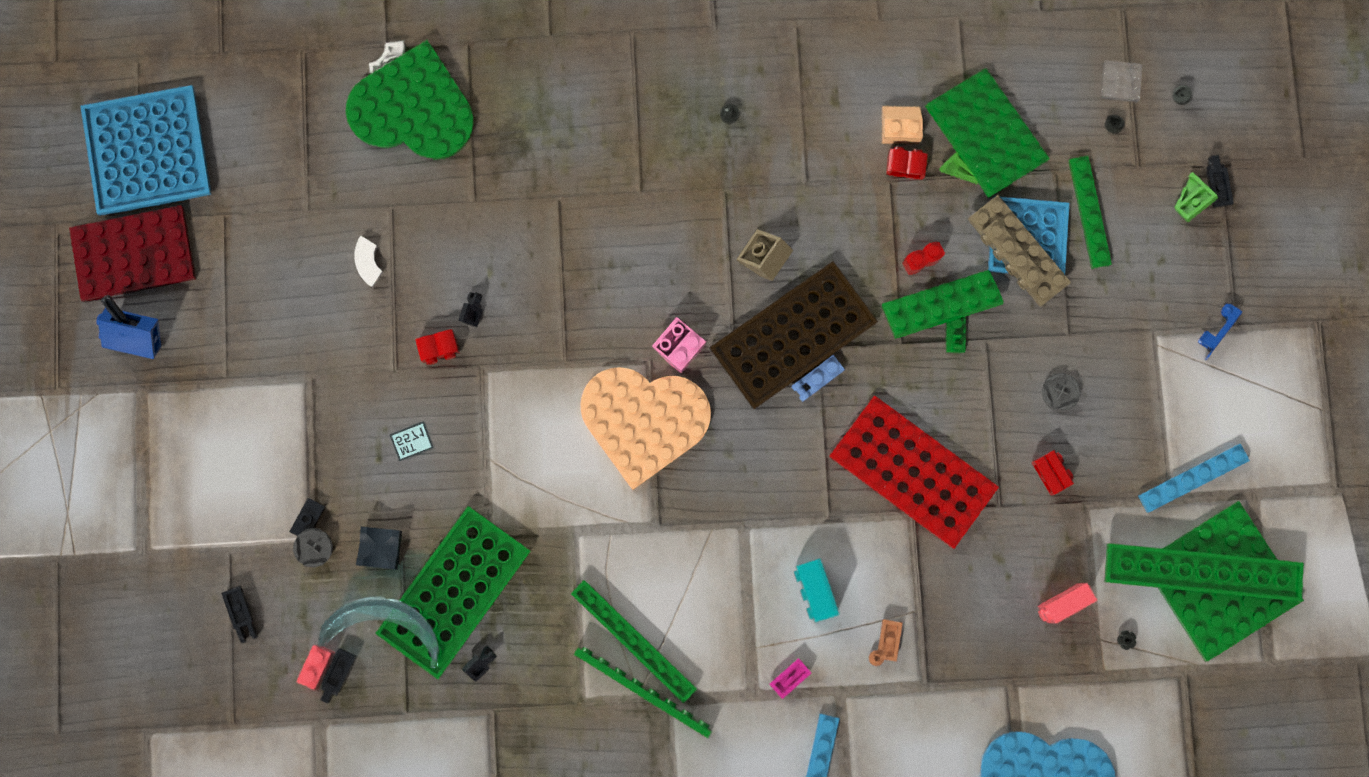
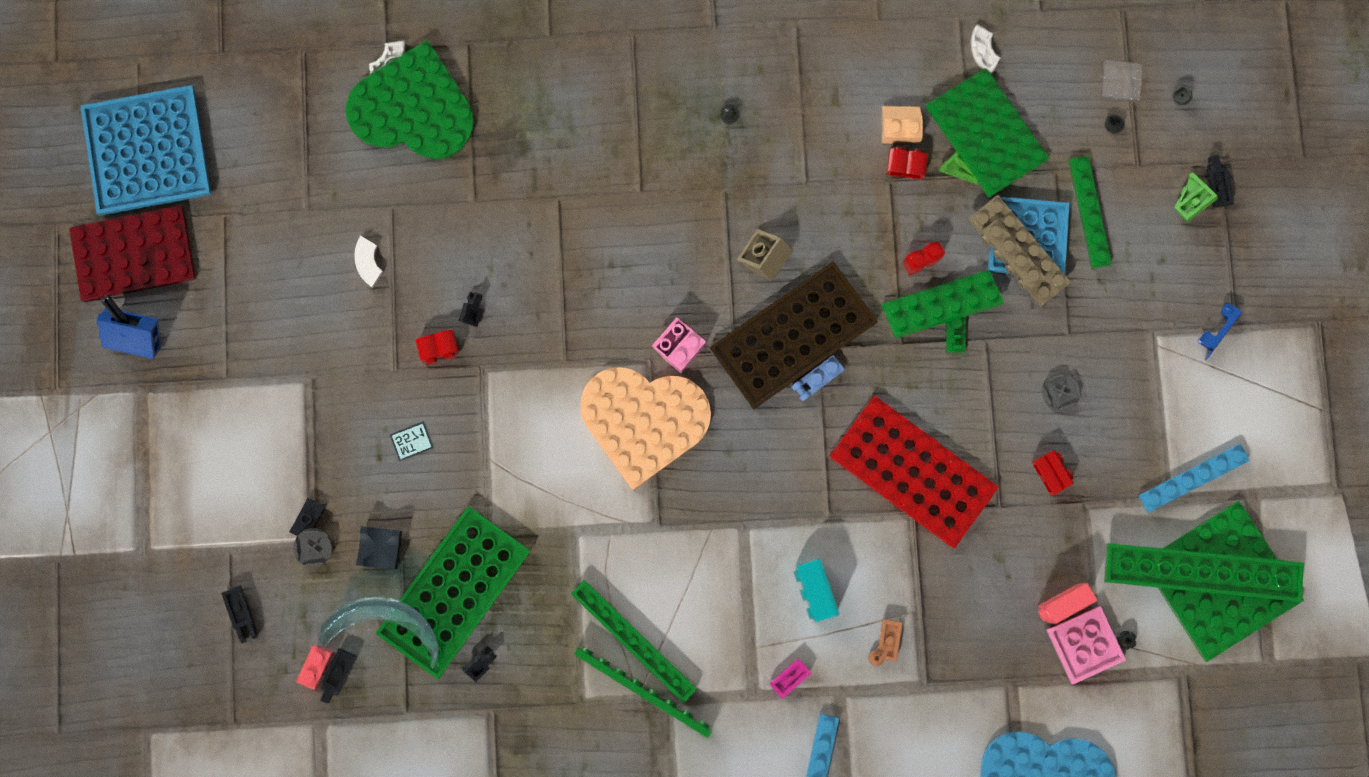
none -> white tile [971,25,1000,74]
none -> bright pink plate [1046,606,1126,684]

